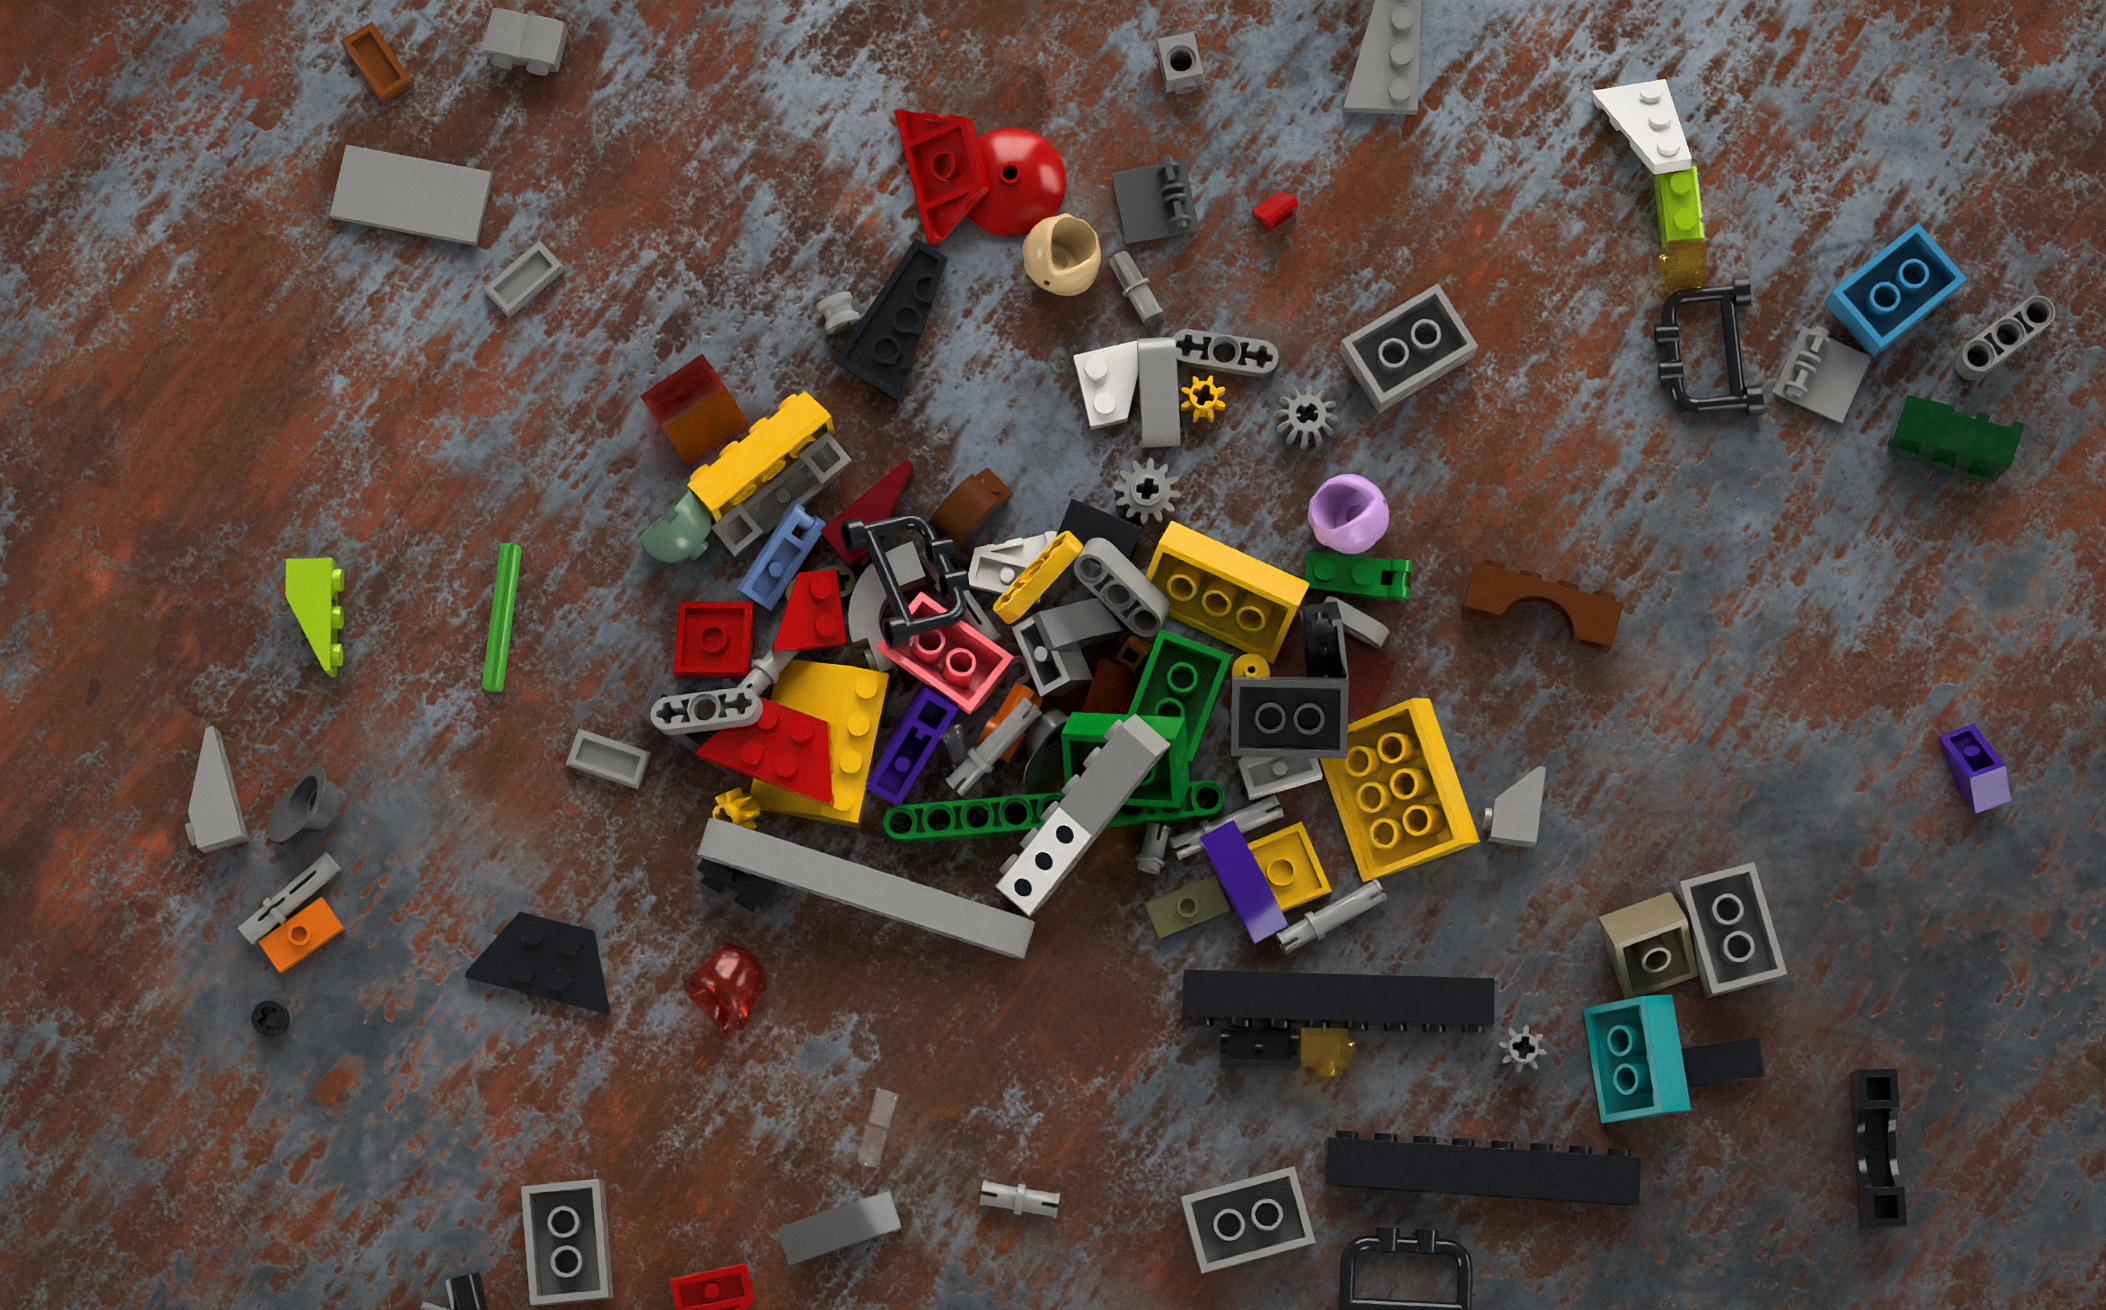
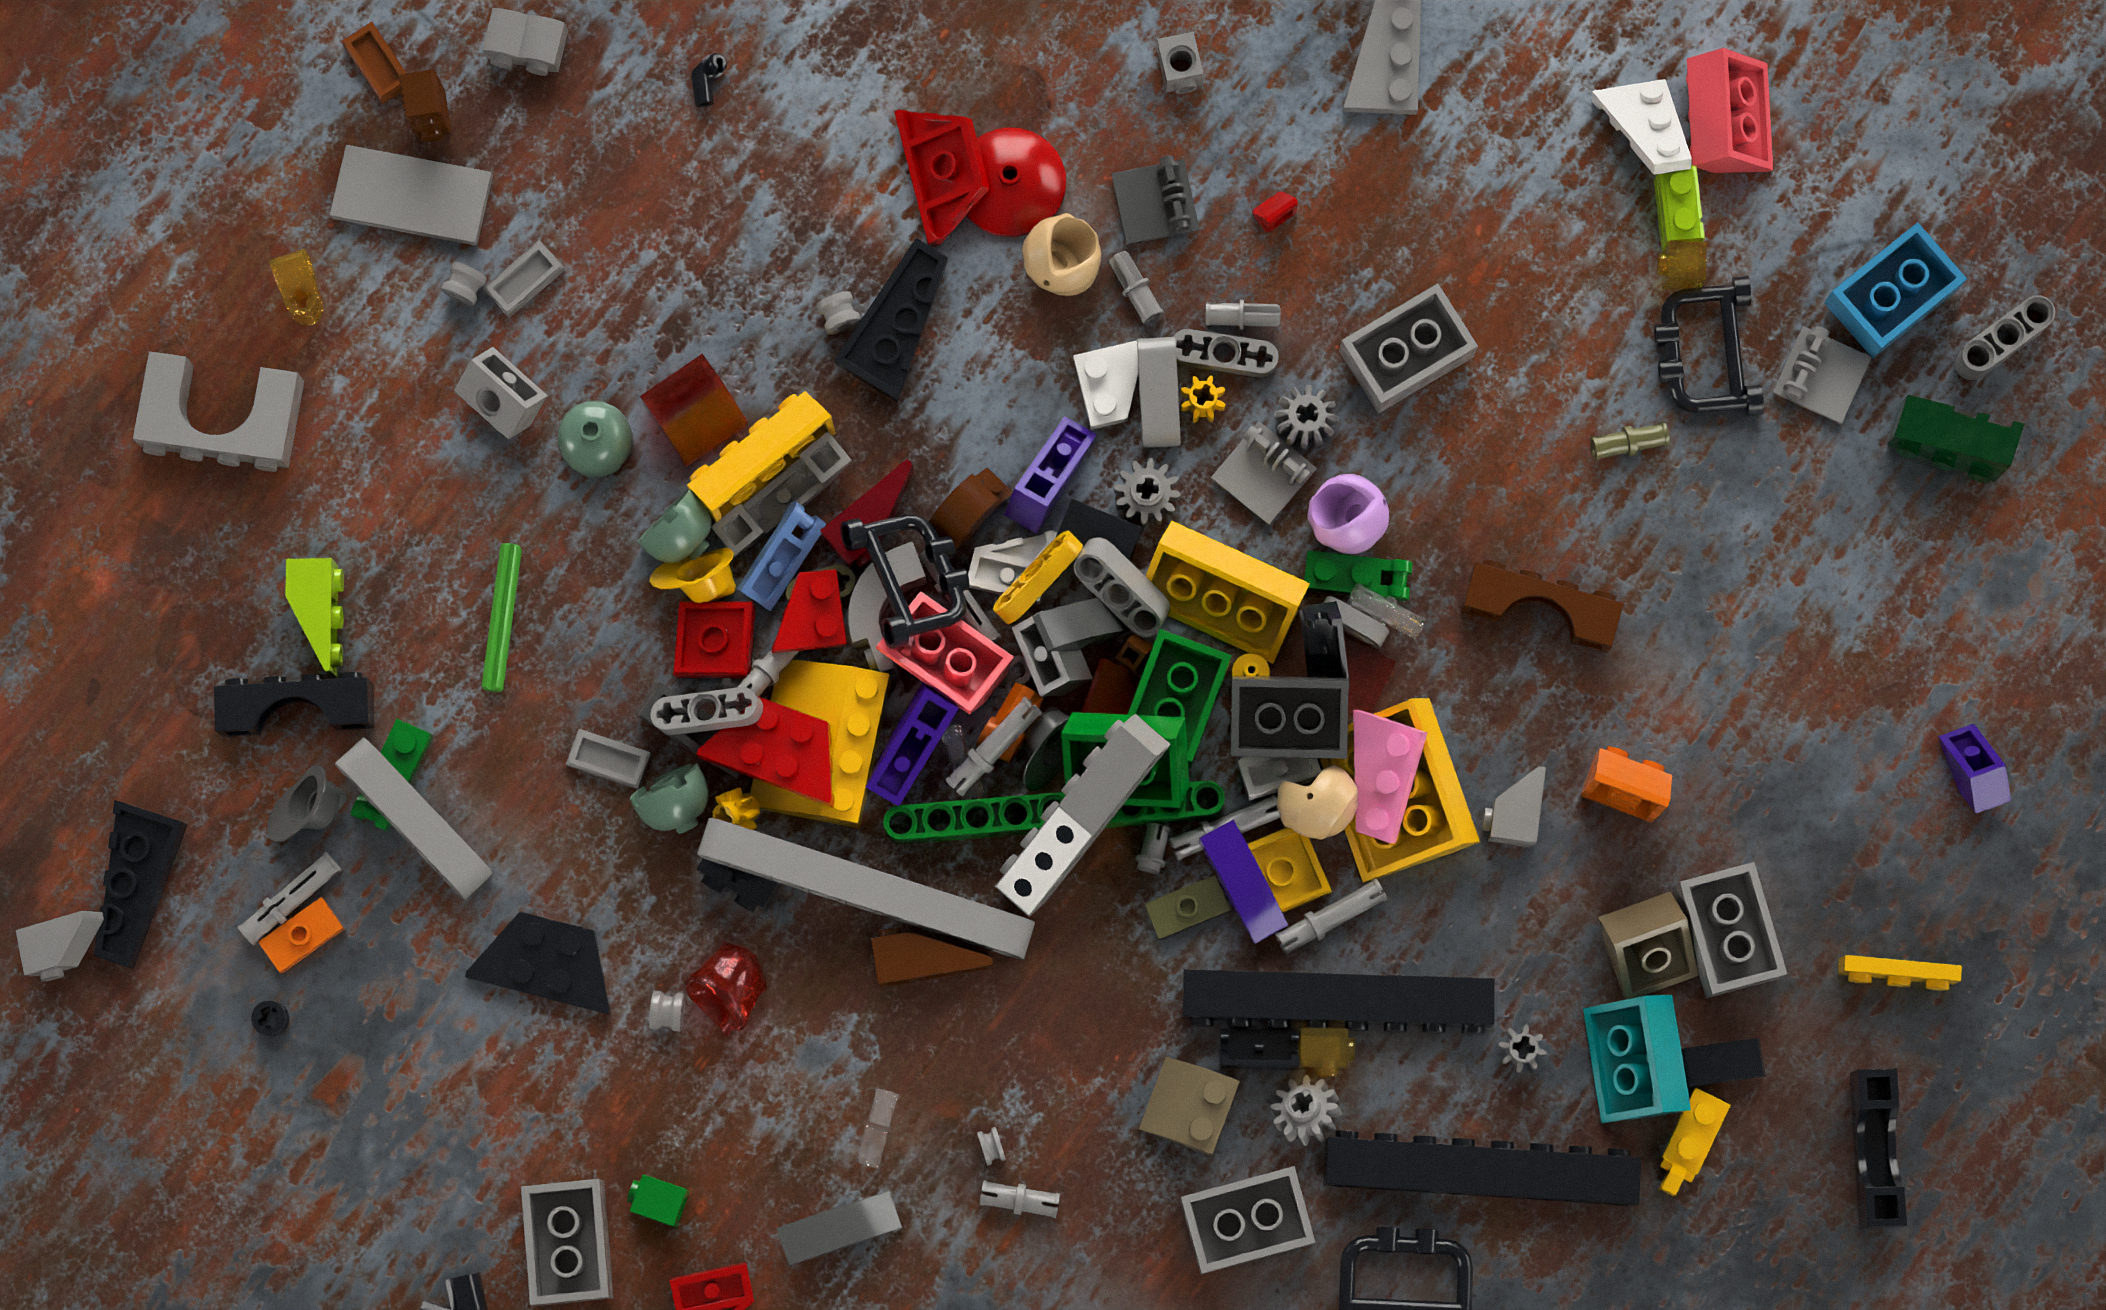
light grey slope [185,726,249,853] -> none
none -> light grey slope [16,911,104,981]
none -> black wing [94,800,188,969]
none -> light grey arch [133,351,304,472]
none -> black arch [214,672,375,737]
none -> clear yellow piece [269,248,324,325]
none -> light grey beam [335,737,493,900]
none -> green plate [351,718,433,831]
none -> reddish brown brick [398,69,452,142]
none -> light grey wheel [440,262,487,306]
none -> light grey brick [454,347,548,440]
none -> sand green cylinder [558,401,634,477]
none -> green brick [627,1174,690,1228]
none -> sand green cylinder [630,763,709,834]
none -> light grey wheel [649,991,686,1032]
none -> yellow piece [650,548,736,603]
none -> black arm [691,53,727,107]
none -> reddish brown slope [871,927,994,988]
none -> light grey bush [977,1127,1006,1166]
none -> dark purple slope [1004,416,1097,534]
none -> dark tan slope [1139,1057,1240,1157]
none -> light grey axle [1206,300,1281,330]
none -> light grey hinge [1211,421,1317,525]
none -> light grey gear [1271,1075,1342,1146]
none -> tan piece [1277,765,1358,840]
none -> clear pin [1347,583,1425,639]
none -> bright pink wing [1353,710,1427,843]
none -> orange slope [1580,746,1672,823]
none -> olive pin [1589,422,1670,460]
none -> yellow hinge [1659,1087,1731,1196]
none -> coral slope [1686,48,1773,173]
none -> yellow plate [1838,955,1962,990]

